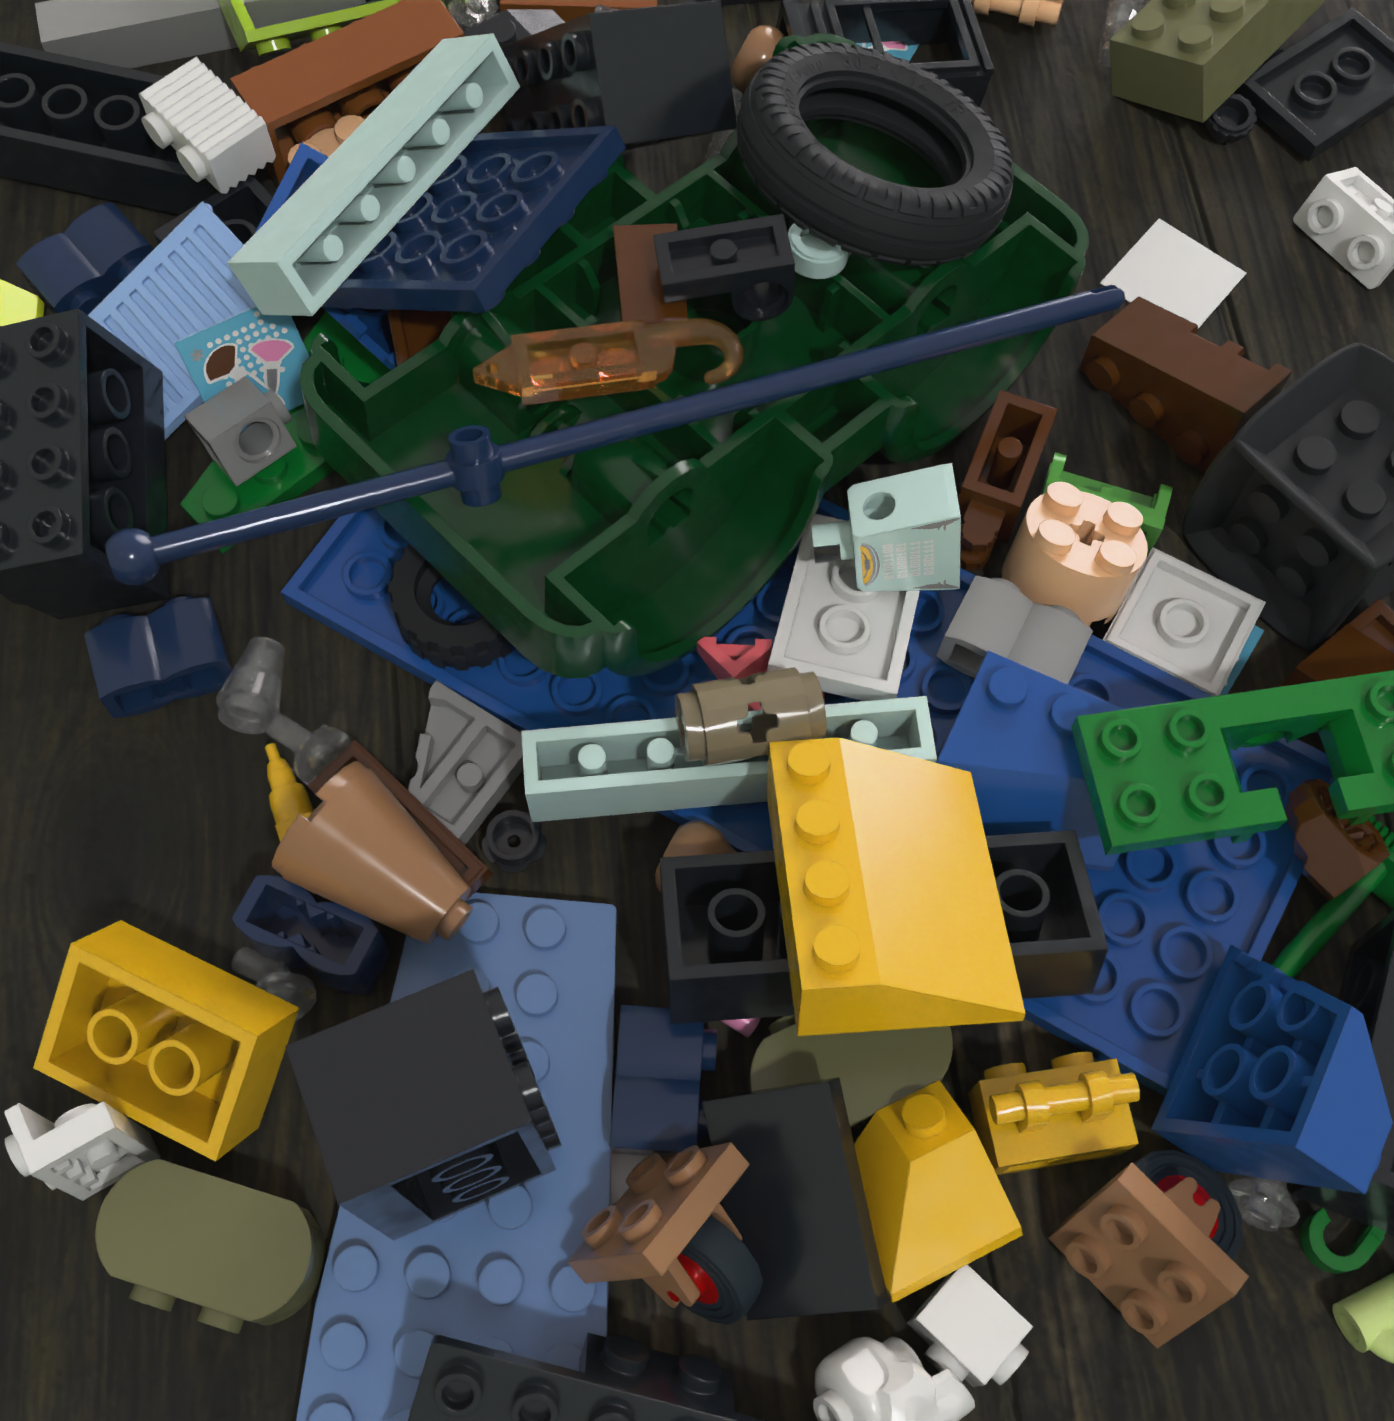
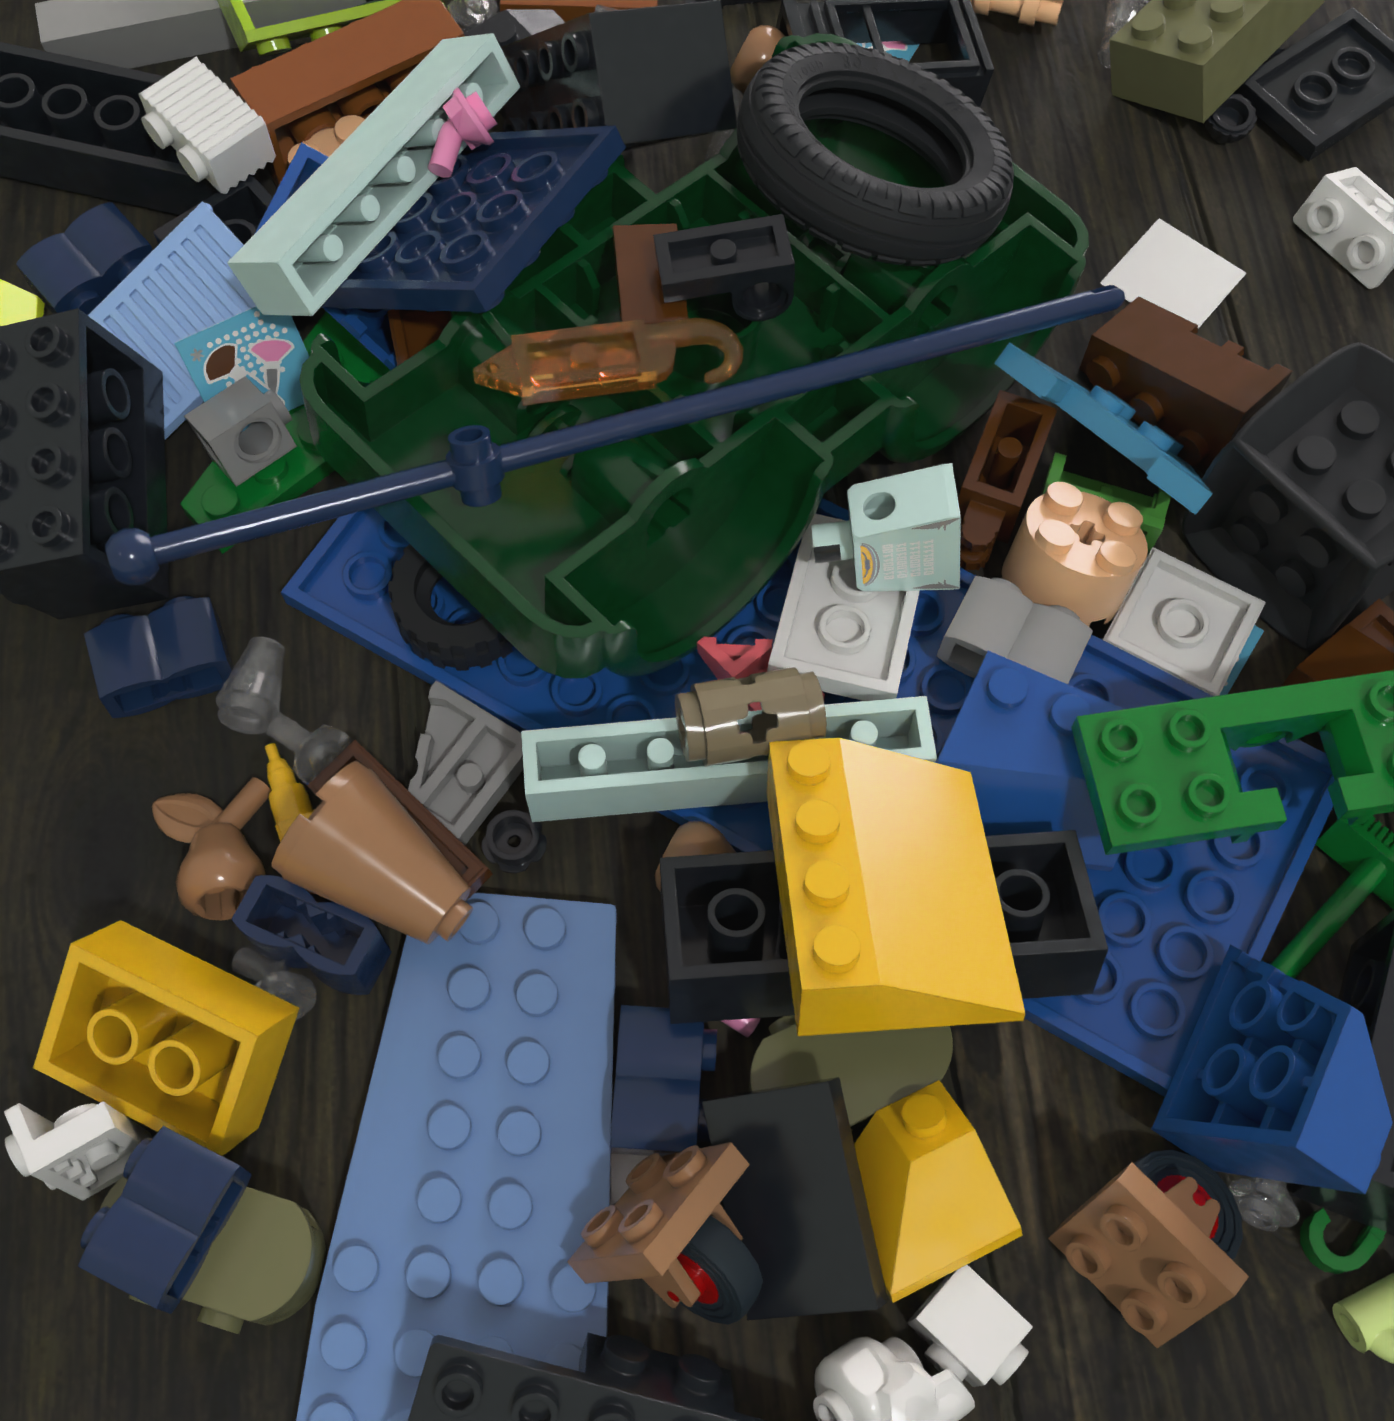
black brick [285,969,562,1241] -> none
light aqua tile [788,223,849,279] -> none
yellow brick [968,1052,1140,1175] -> none
reddish brown rock [1285,779,1390,901] -> none
none -> dark blue brick [78,1126,252,1314]
none -> medium nougat piece [152,777,271,921]
none -> bright pink plate [428,88,497,178]
none -> dark azure wing [994,342,1213,515]

